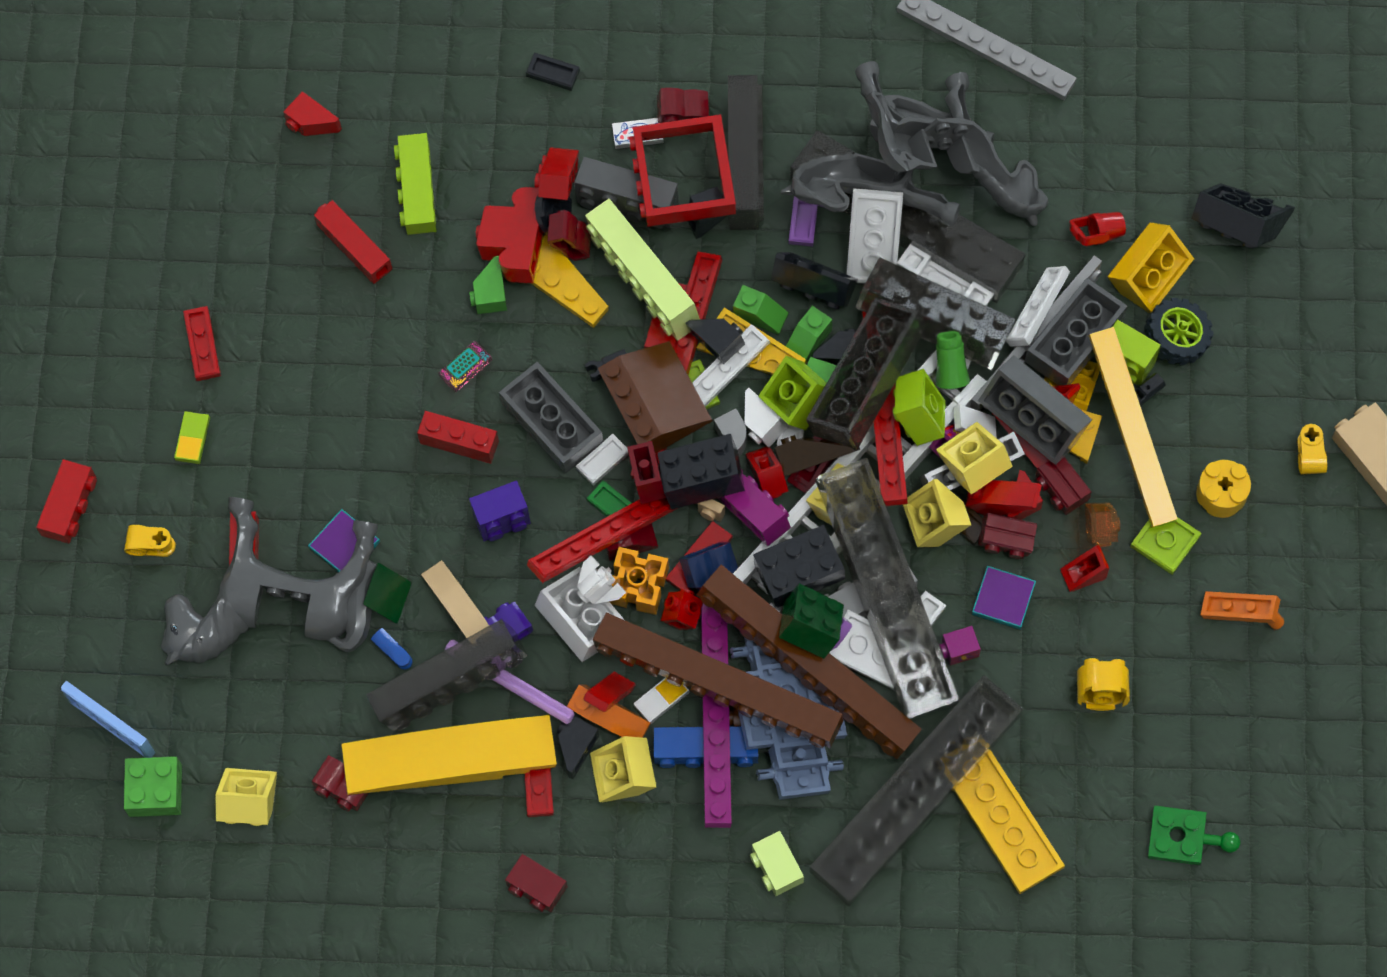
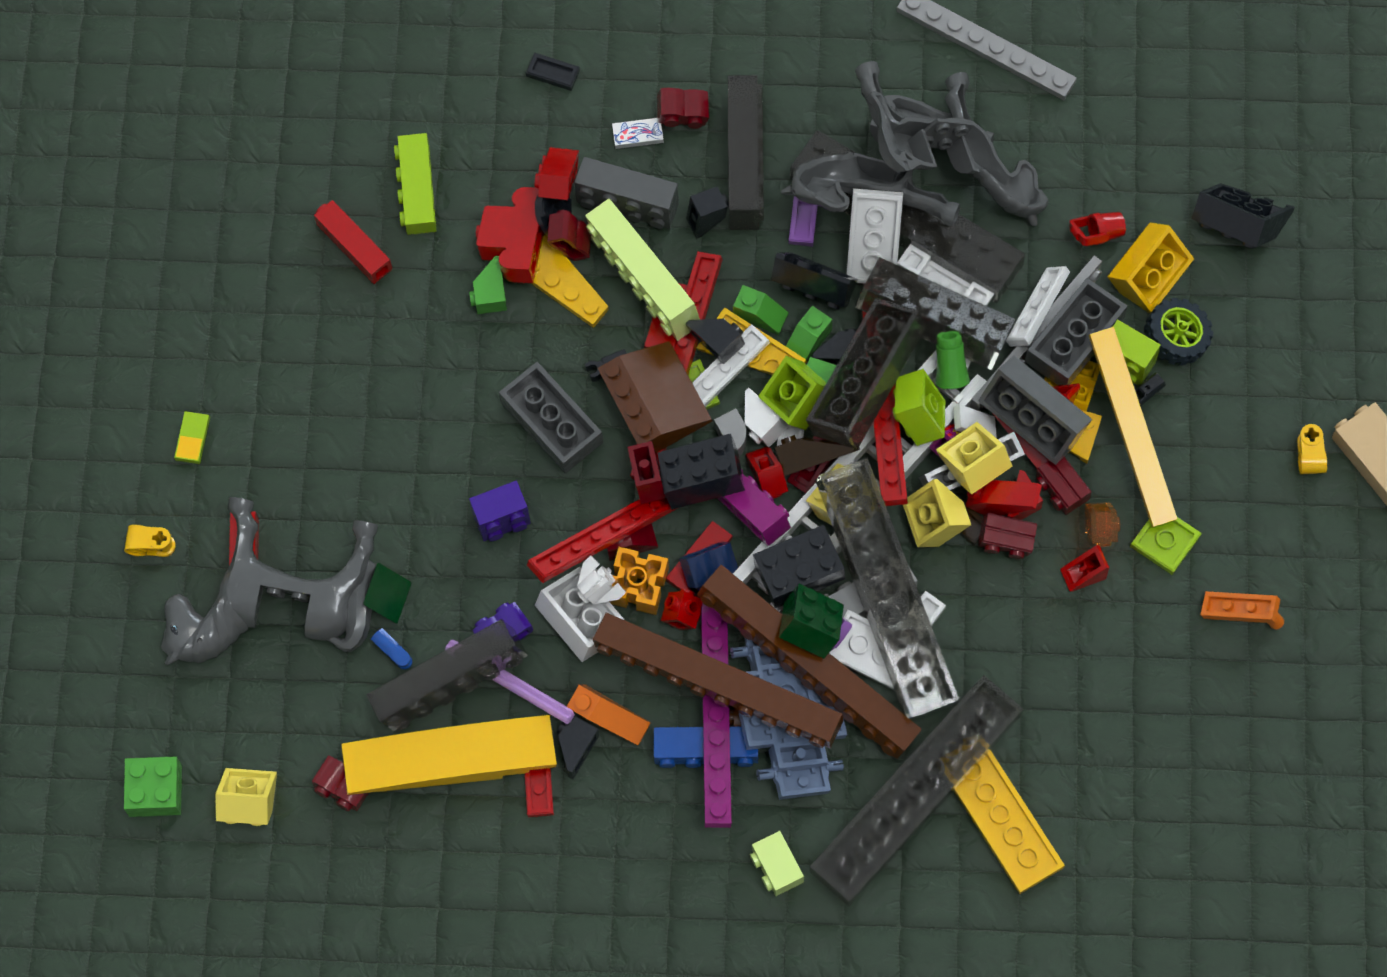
red brick [36,459,97,544] -> none
light blue tile [61,681,155,758] -> none
red tile [183,306,221,381] -> none
red slope [283,91,342,136] -> none
dark purple tile [308,509,380,572] -> none
red brick [417,411,499,464] -> none
tan slope [421,560,495,648] -> none
tile [438,341,492,392] -> none
dark red brick [505,854,568,913] -> none
white tile [576,434,629,486] -> none
red tile [583,671,636,712] -> none
green tile [586,480,632,517] -> none
light yellow slope [590,736,656,802] -> none
red window [629,114,736,227] -> none
white tile [633,677,689,725] -> none
tan plate [698,499,725,522] -> none
magenta brick [939,626,981,665] -> none
dark purple tile [972,566,1036,630] -> none
yellow brick [1077,658,1130,711] -> none
green plate [1148,806,1241,865] -> none
yellow brick [1196,460,1251,518] -> none

